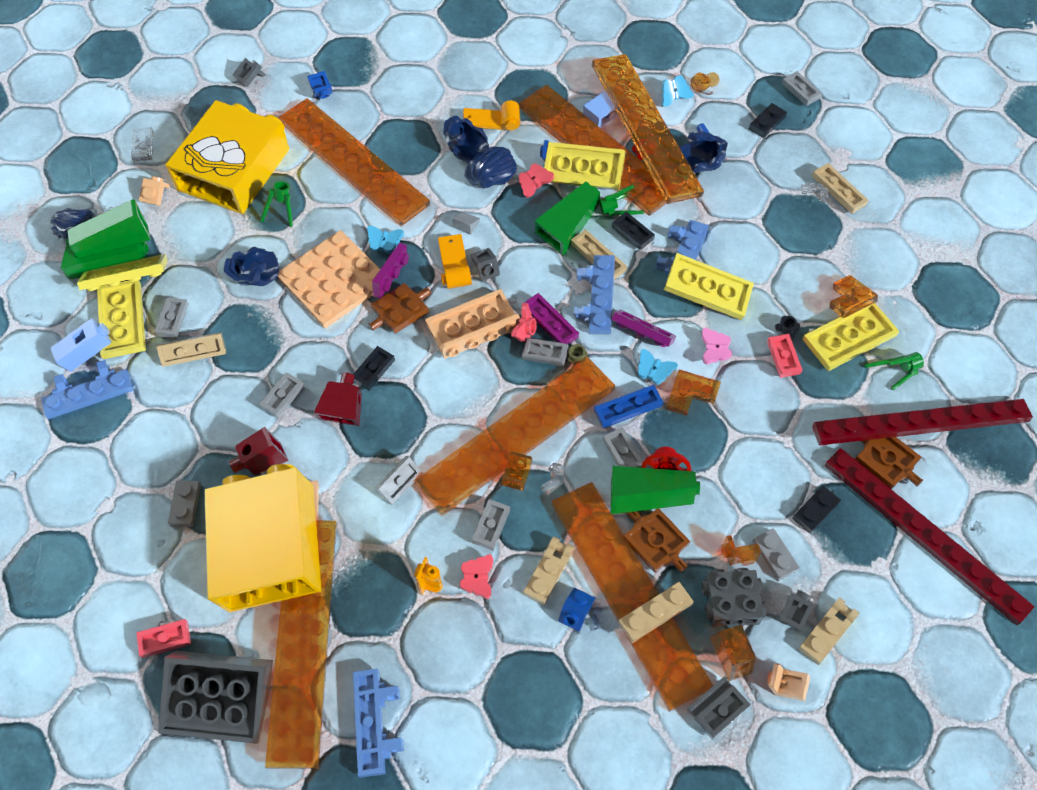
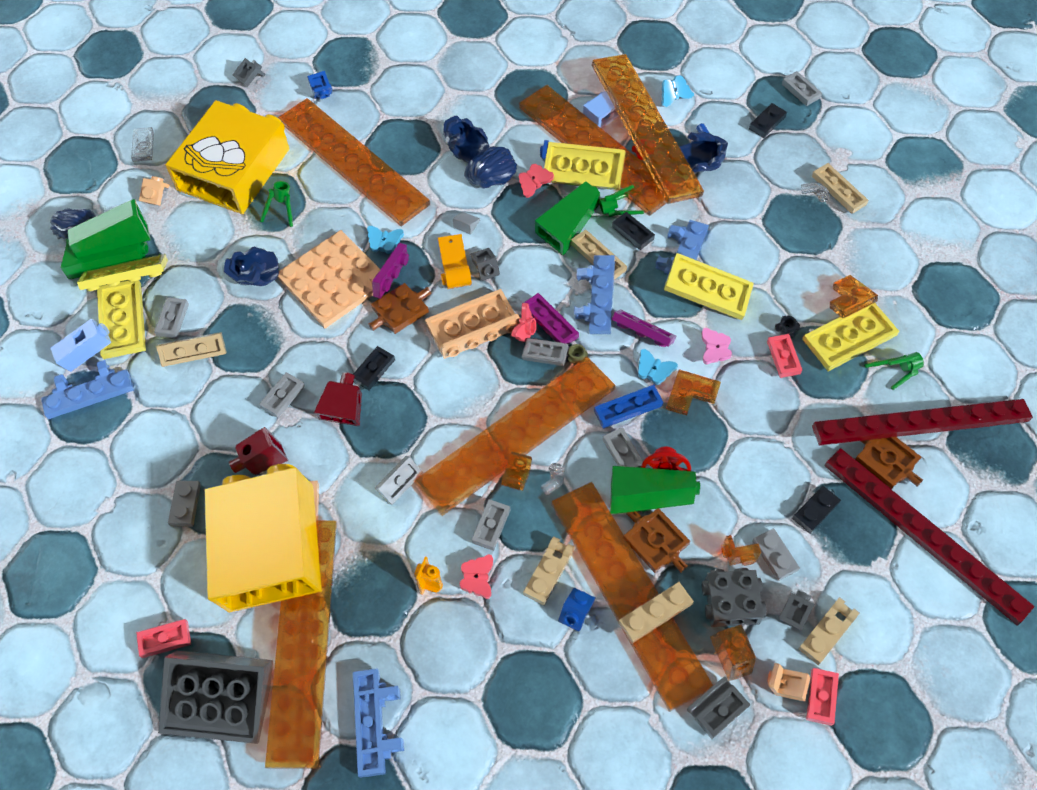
light orange door [463,100,520,131] -> none
clear orange plate [690,72,720,93] -> none
none -> coral plate [806,668,839,726]

